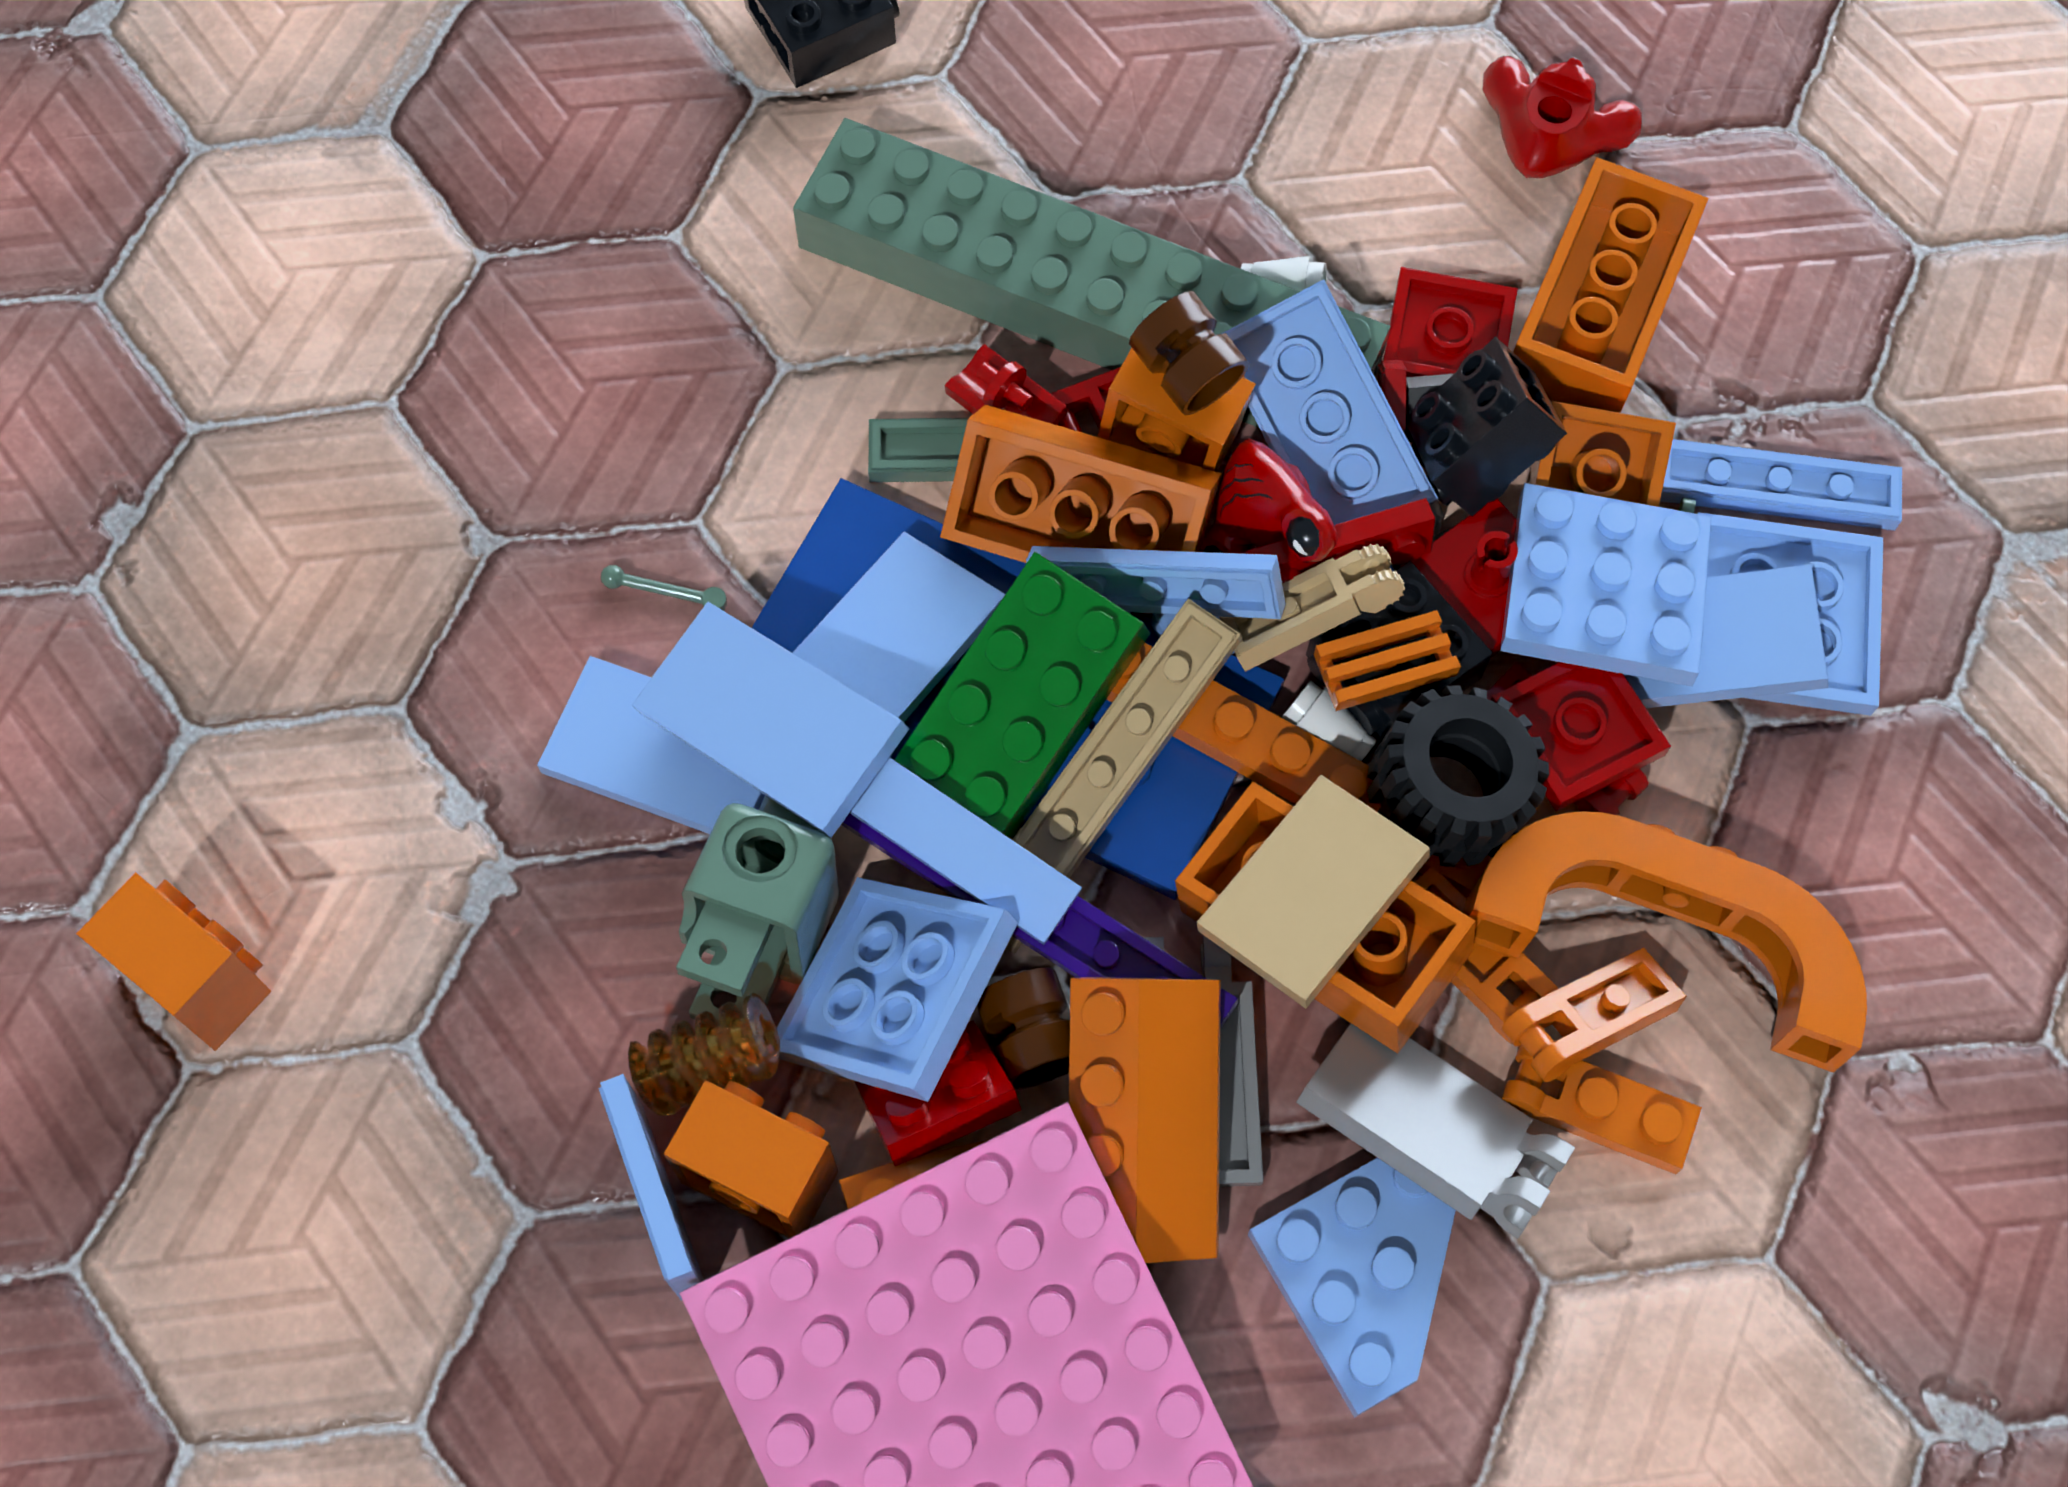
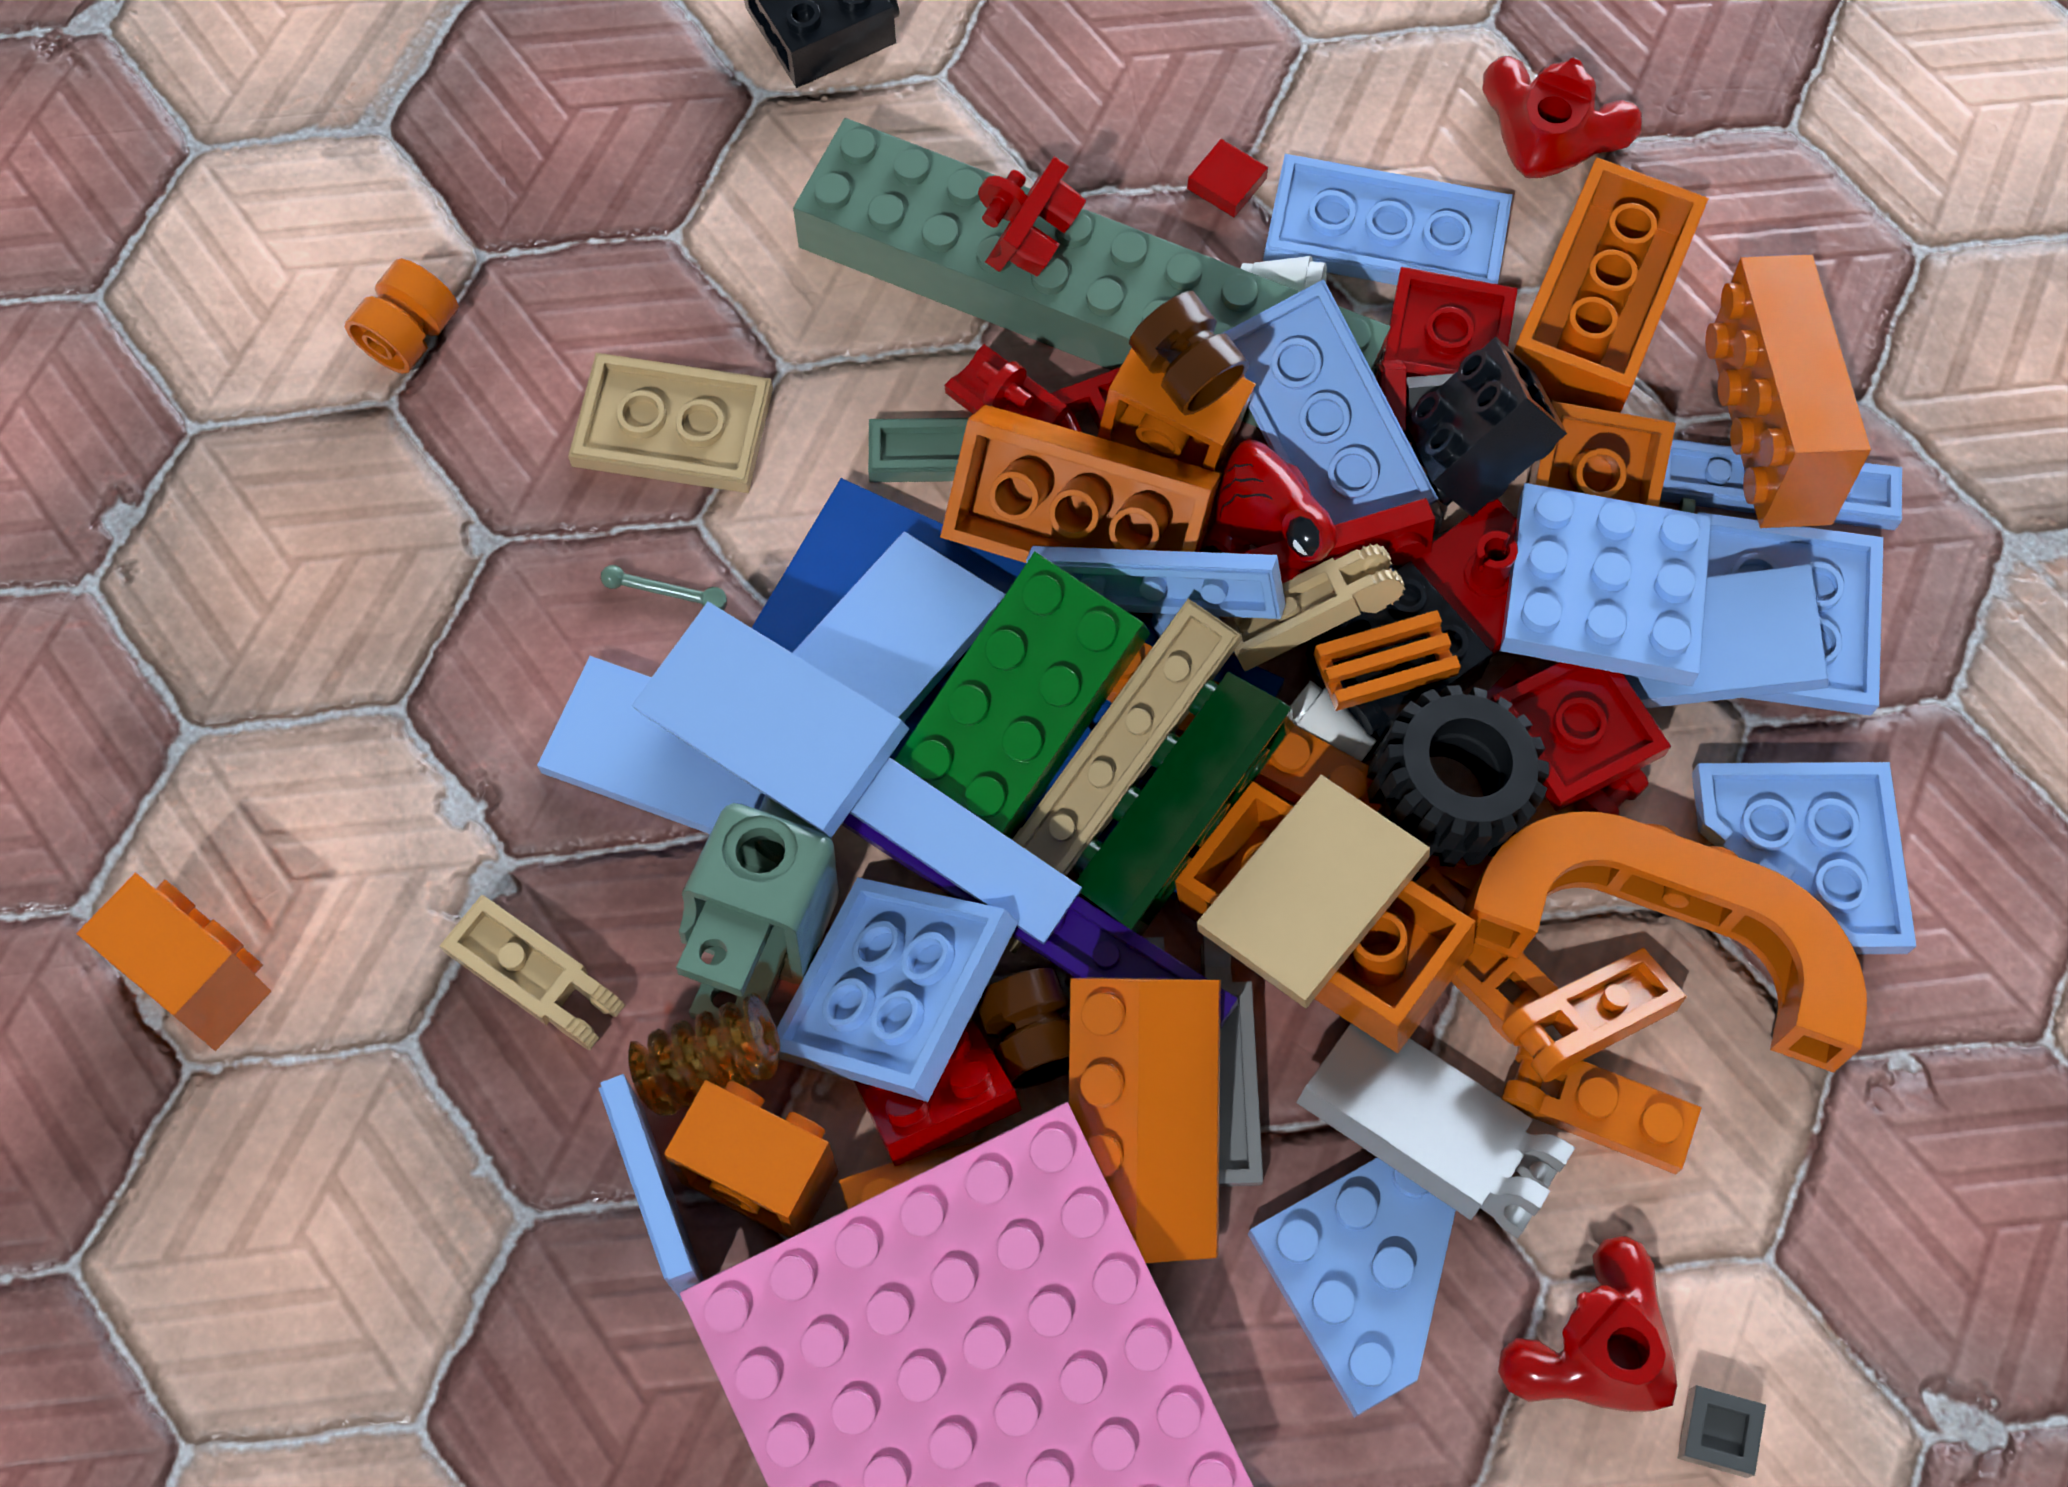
none -> orange wheel [344,258,459,374]
none -> tan hinge [440,894,625,1050]
none -> tan tile [568,353,773,493]
none -> red hips [978,156,1087,277]
none -> dark green slope [1073,672,1294,936]
none -> red tile [1187,139,1268,218]
none -> light blue tile [1263,154,1512,285]
none -> red head [1498,1236,1677,1412]
none -> dark grey plate [1677,1385,1766,1478]
none -> light blue plate [1692,762,1916,954]
none -> orange brick [1705,254,1871,528]

